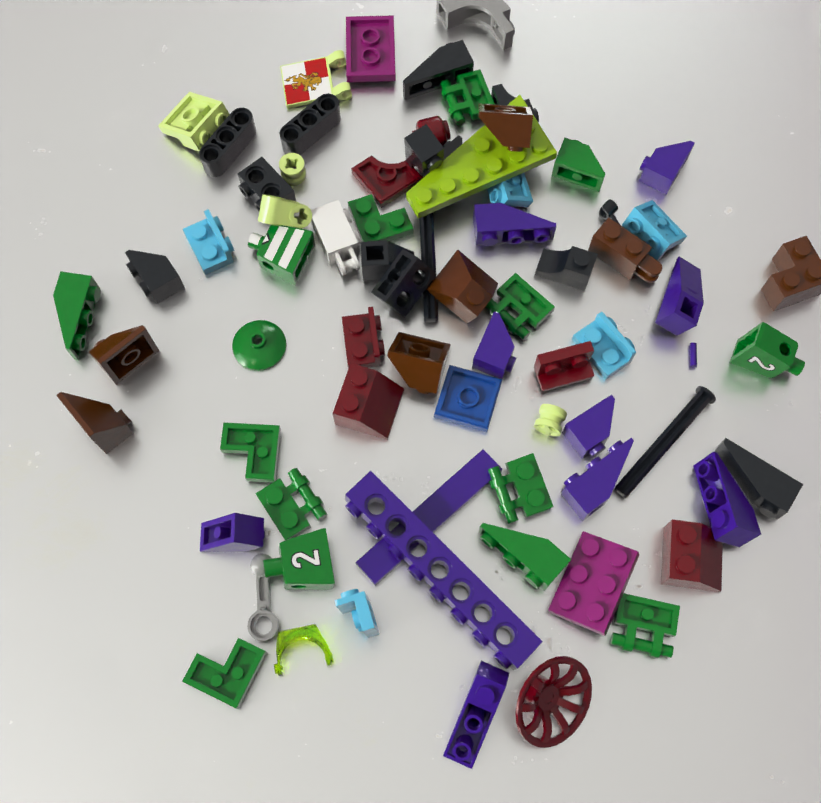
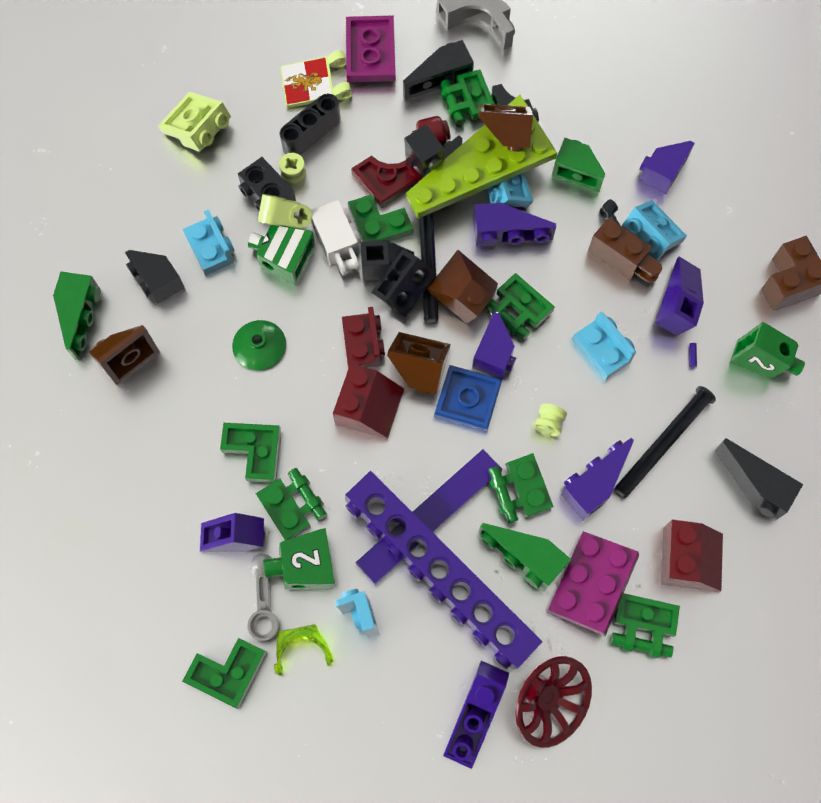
reddish brown slope [56,392,134,454] -> none
black beam [199,108,256,177] -> none
dark red bracket [533,341,594,391] -> none
black arch [535,246,598,291] -> none
dark purple slope [562,395,615,459] -> none
dark purple slope [693,452,761,547] -> none

